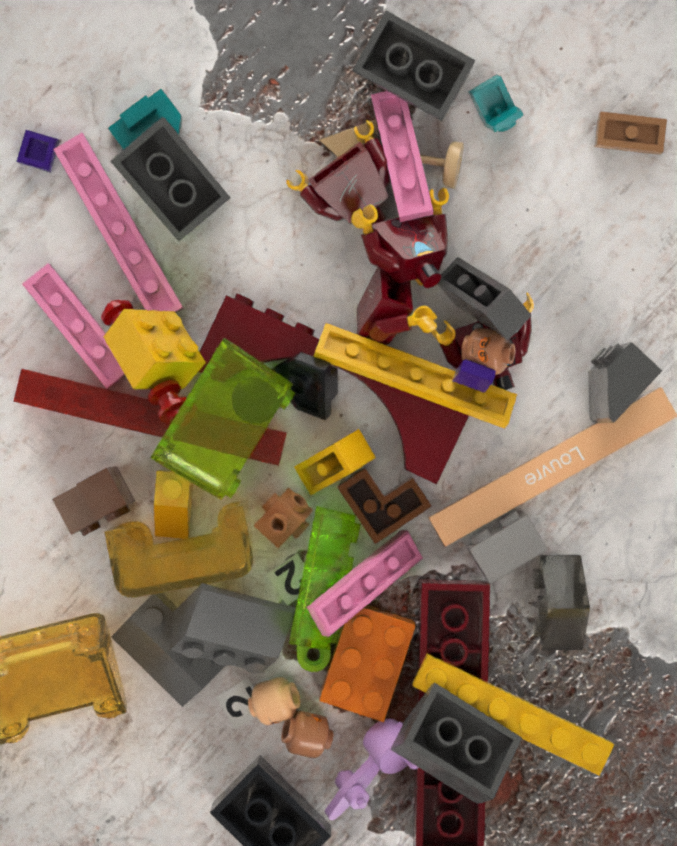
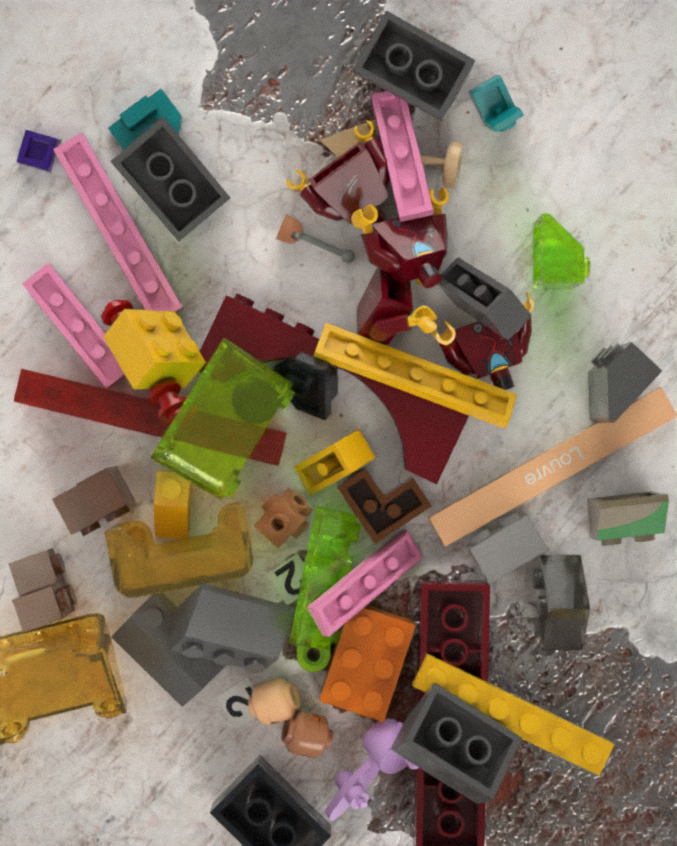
dark purple tile [453,359,496,393] -> none
nougat head [461,328,515,375] -> none
medium nougat plate [594,111,667,155] -> none
none -> brick [8,548,77,633]
none -> hinge [276,214,355,263]
none -> clear neon green slope [533,214,590,290]
none -> dark tan slope [587,491,669,546]

